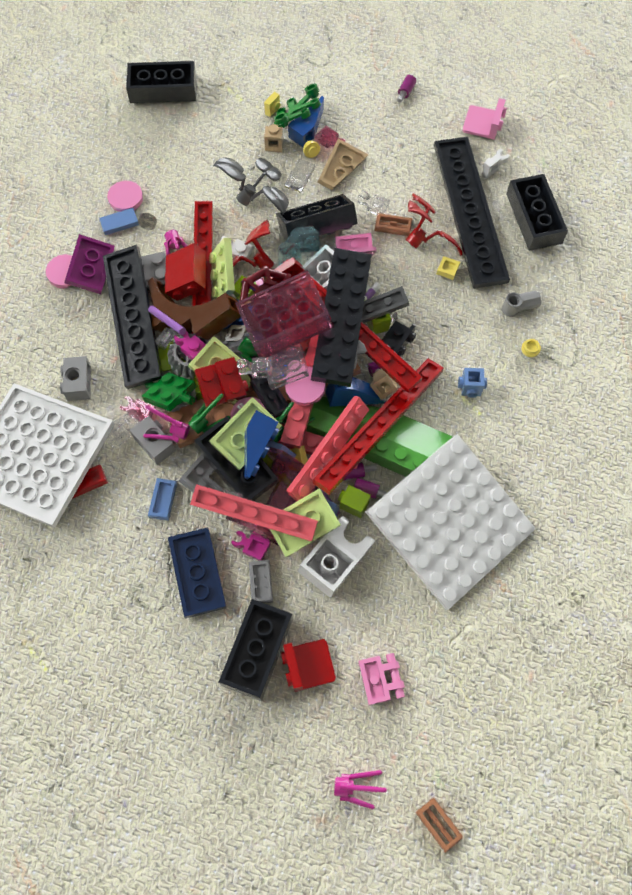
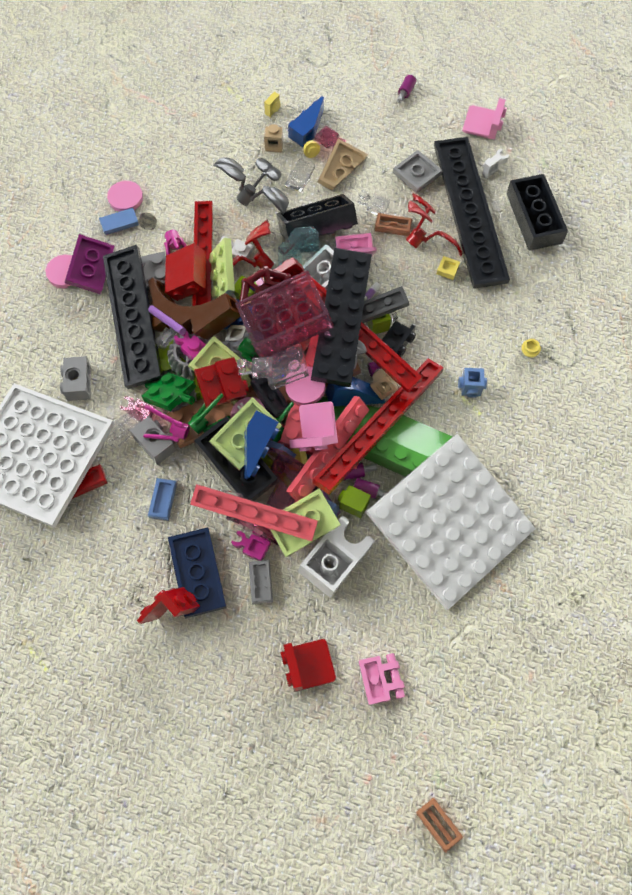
black brick [126,61,197,103] -> none
light grey plate [179,454,224,493] -> none
black brick [219,599,293,701] -> none
green plant [274,83,321,128] -> none
dark pink plant [334,770,387,809] -> none
light grey piece [502,290,541,316] -> none
none -> red bracket [137,587,200,624]
none -> bright pink bracket [289,402,338,451]
none -> light grey plate [393,150,442,193]

